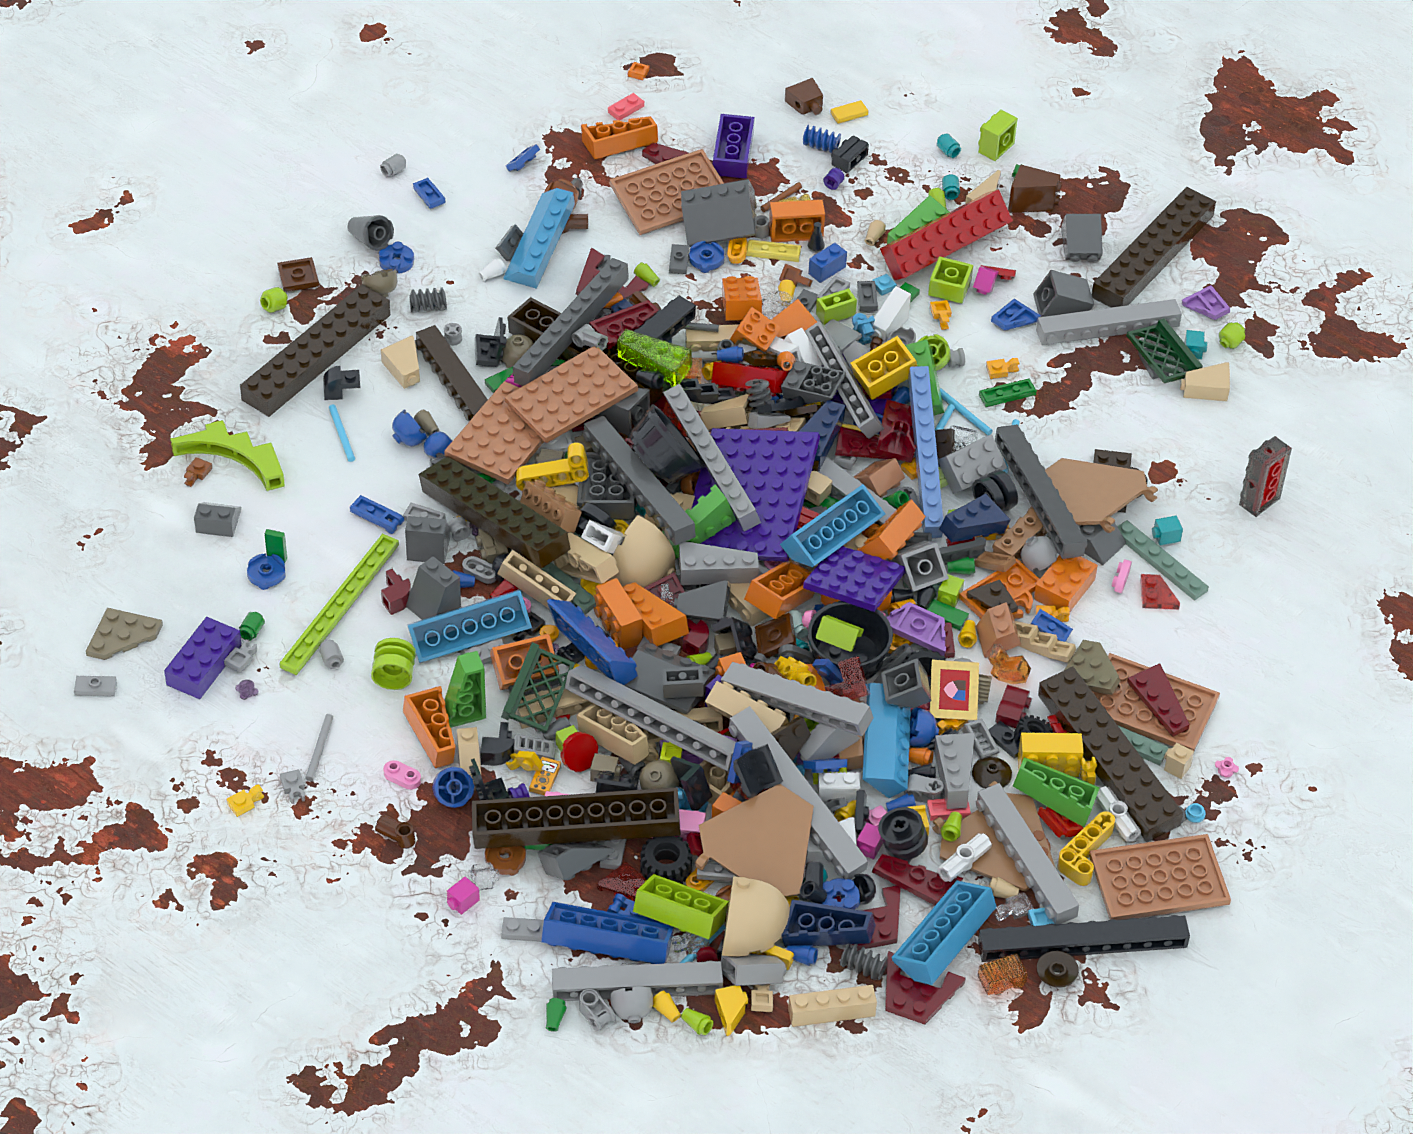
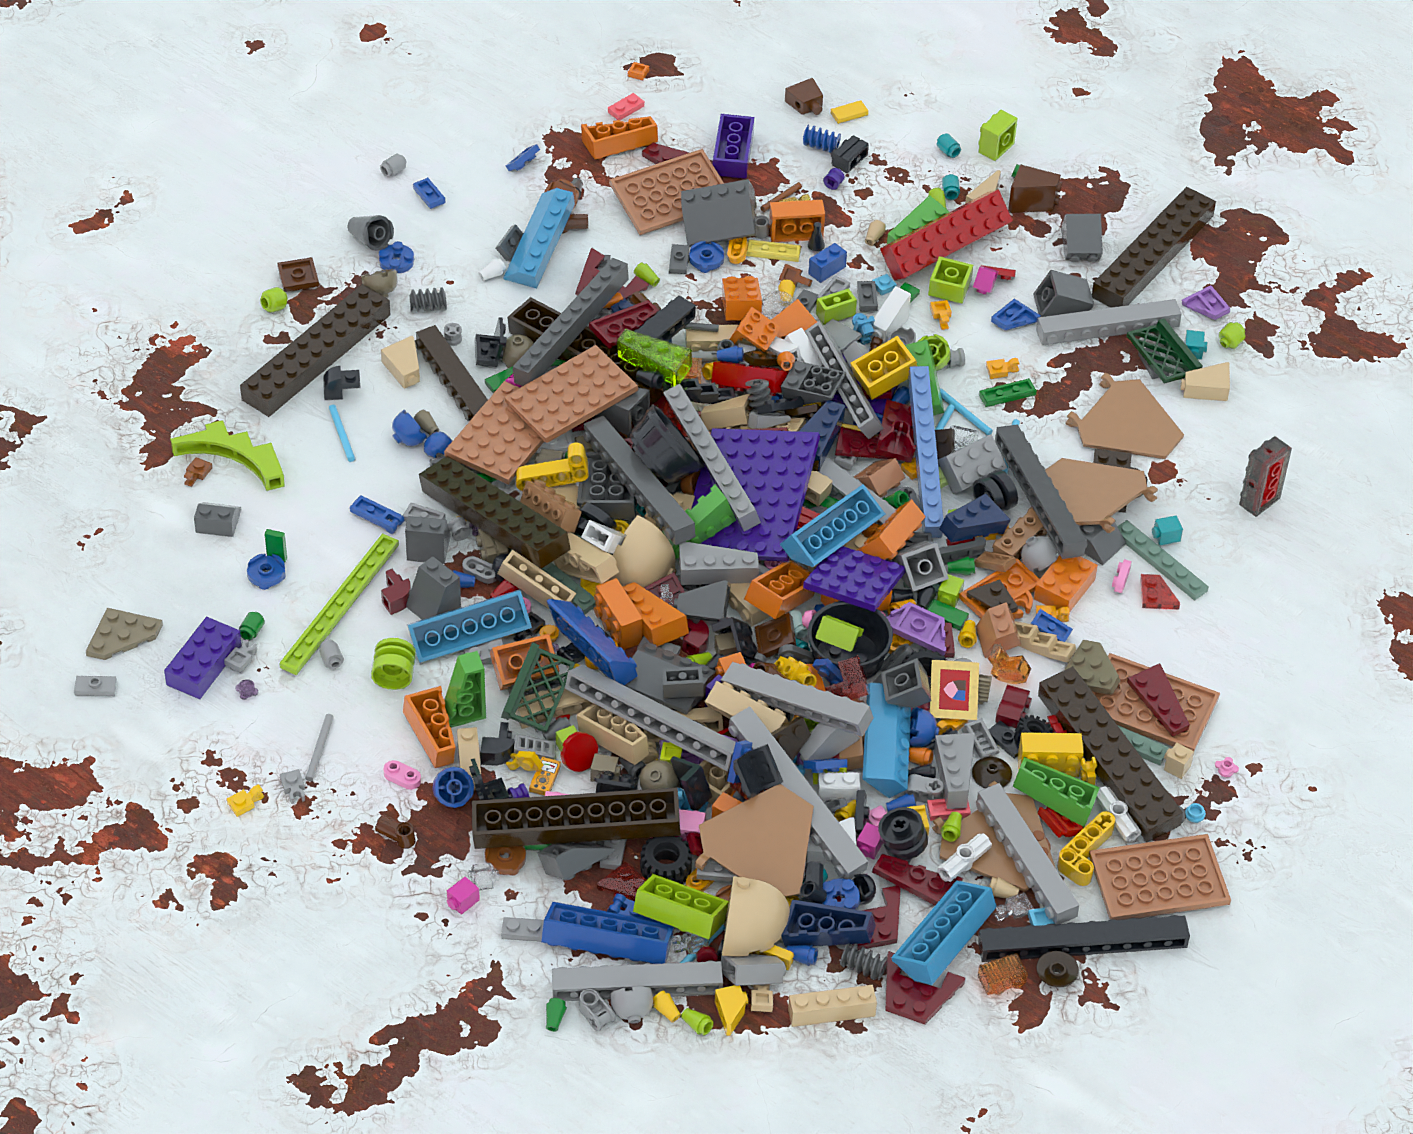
light grey piece [571,324,608,351] -> none
none -> medium nougat flag [1065,373,1184,459]

